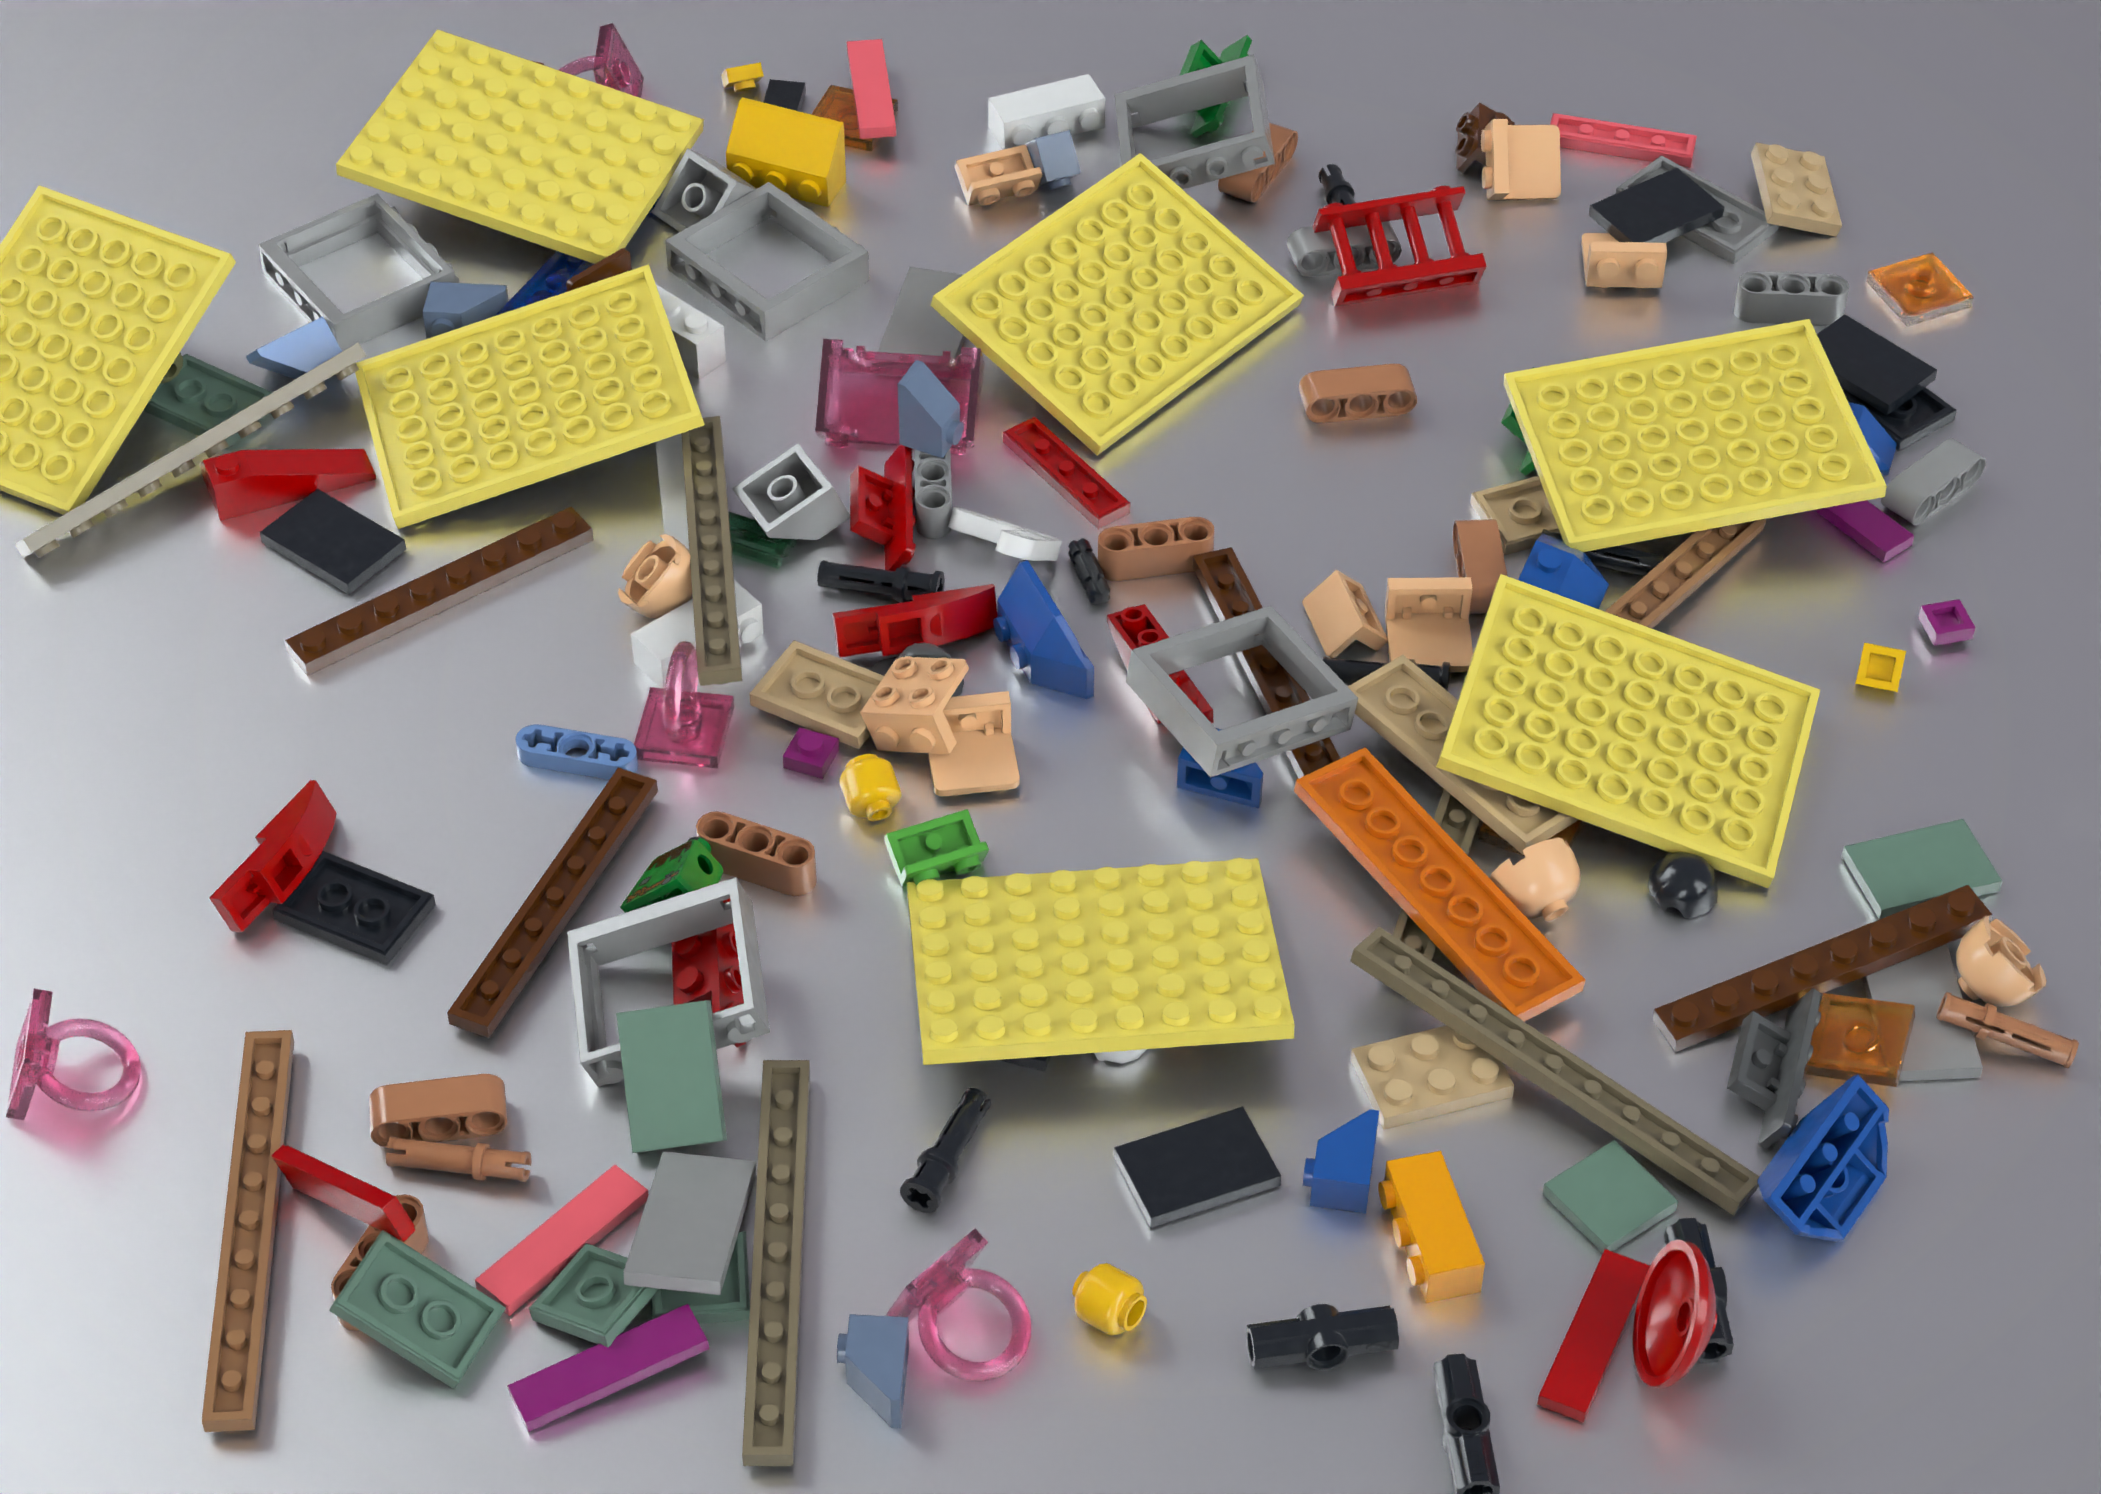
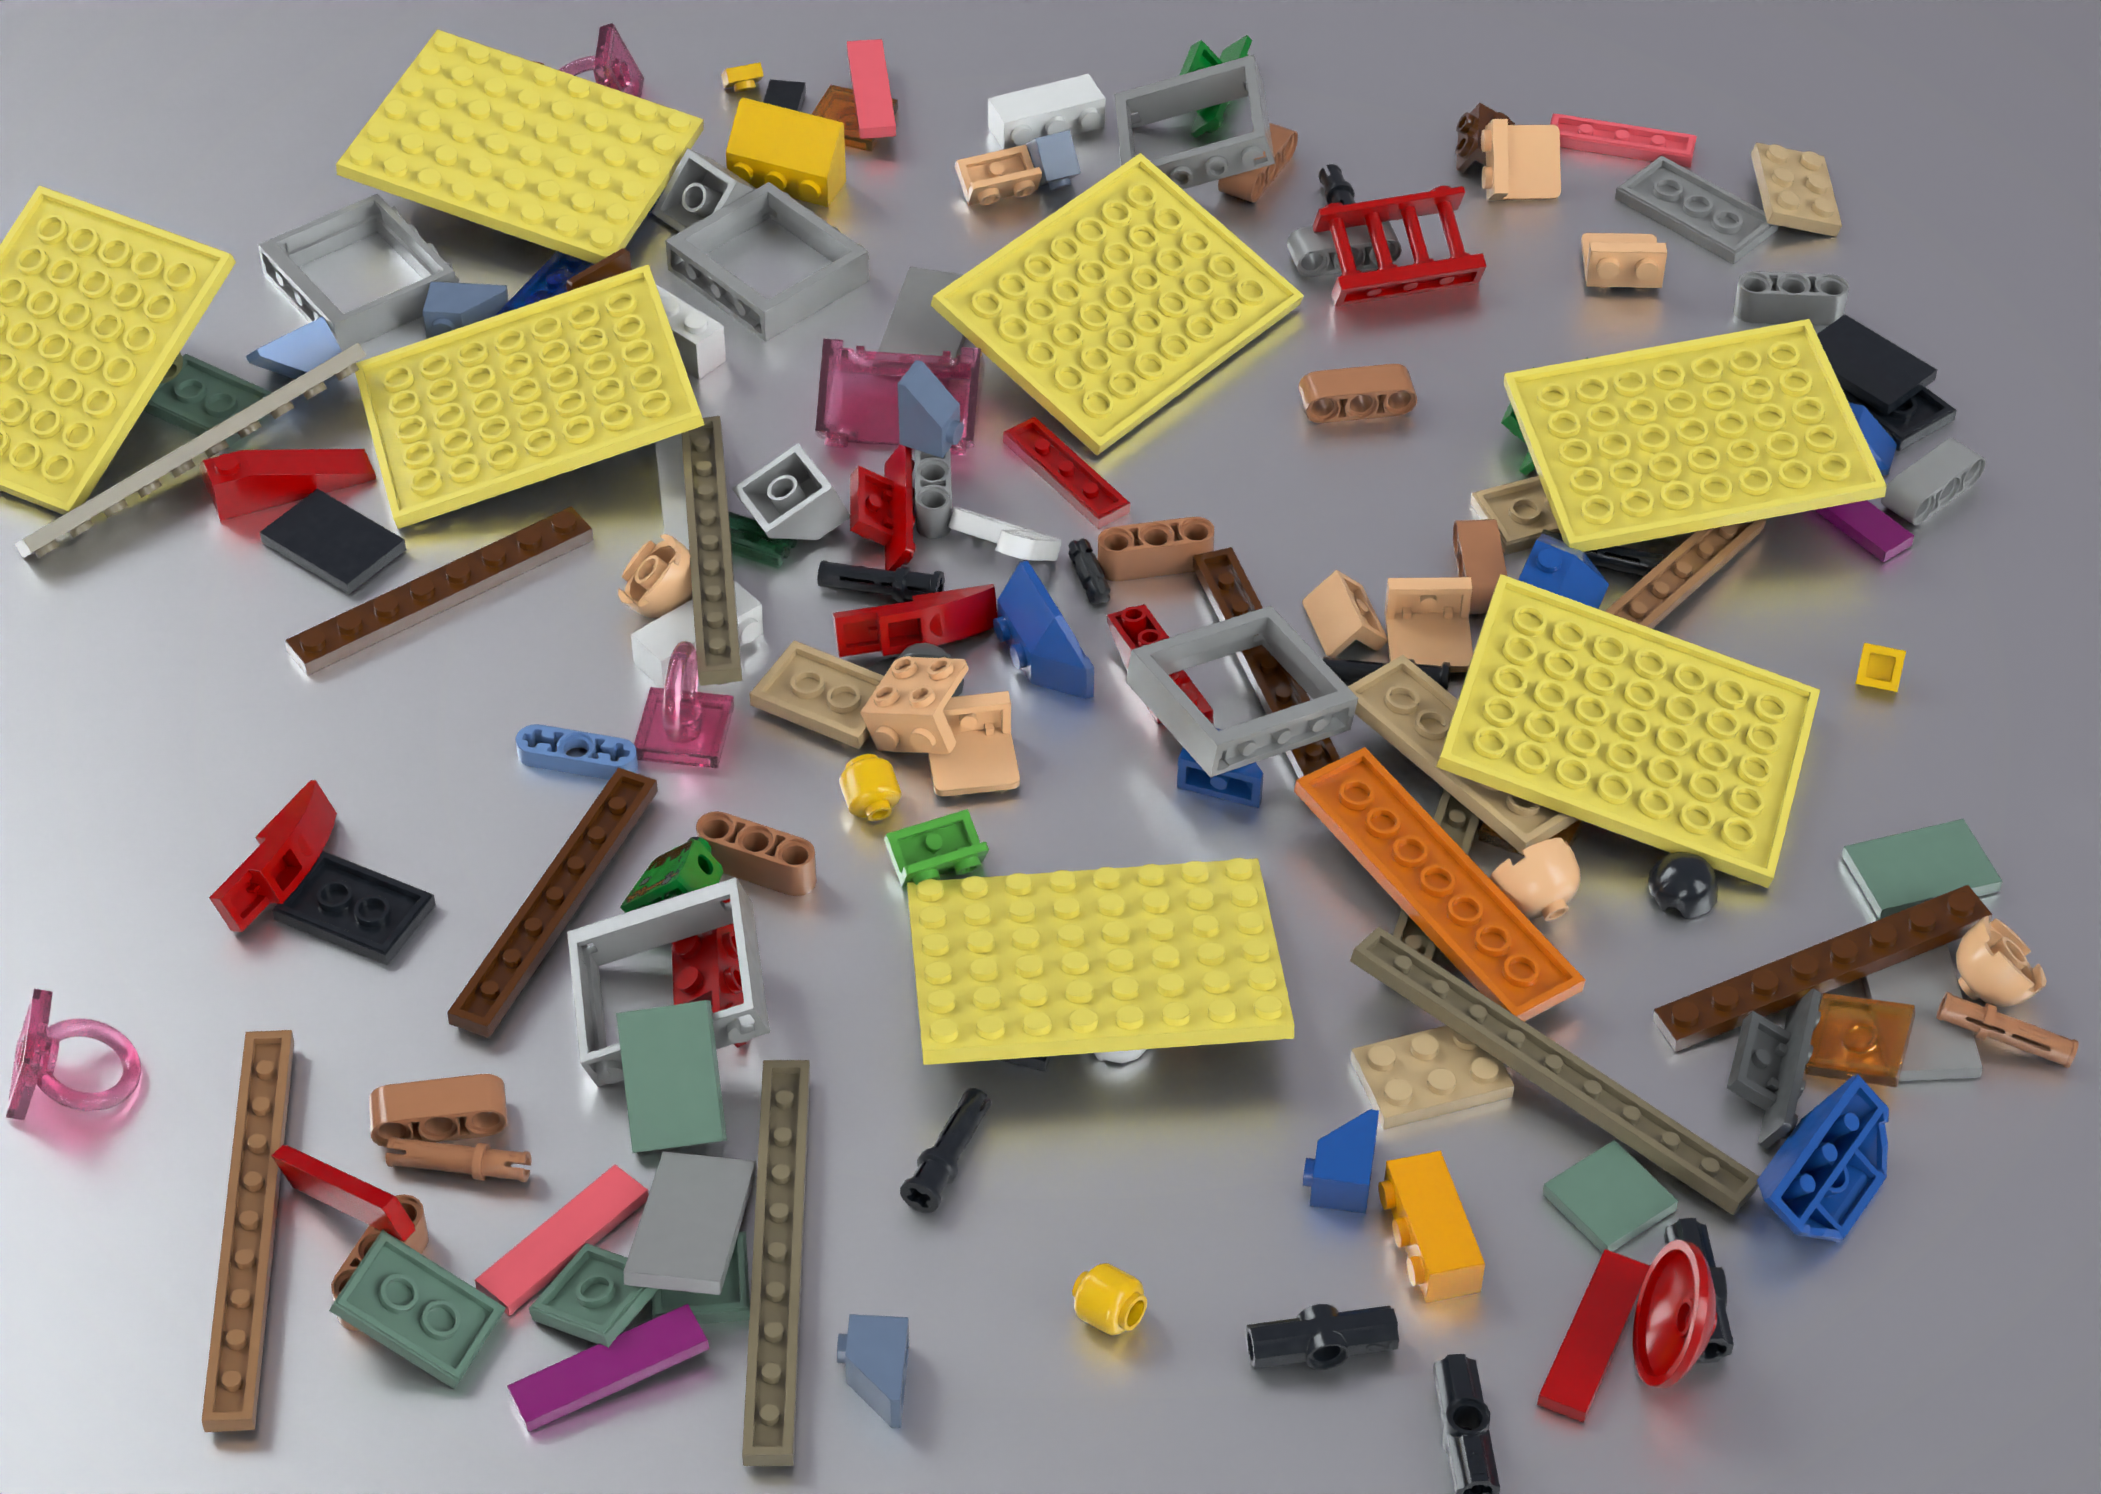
magenta plate [782,727,839,779] -> none
clear pink tile [885,1228,1032,1382] -> none
black tile [1114,1106,1281,1228] -> none
black tile [1588,167,1724,243] -> none
clear orange tile [1866,252,1974,327] -> none
magenta plate [1918,599,1976,646] -> none

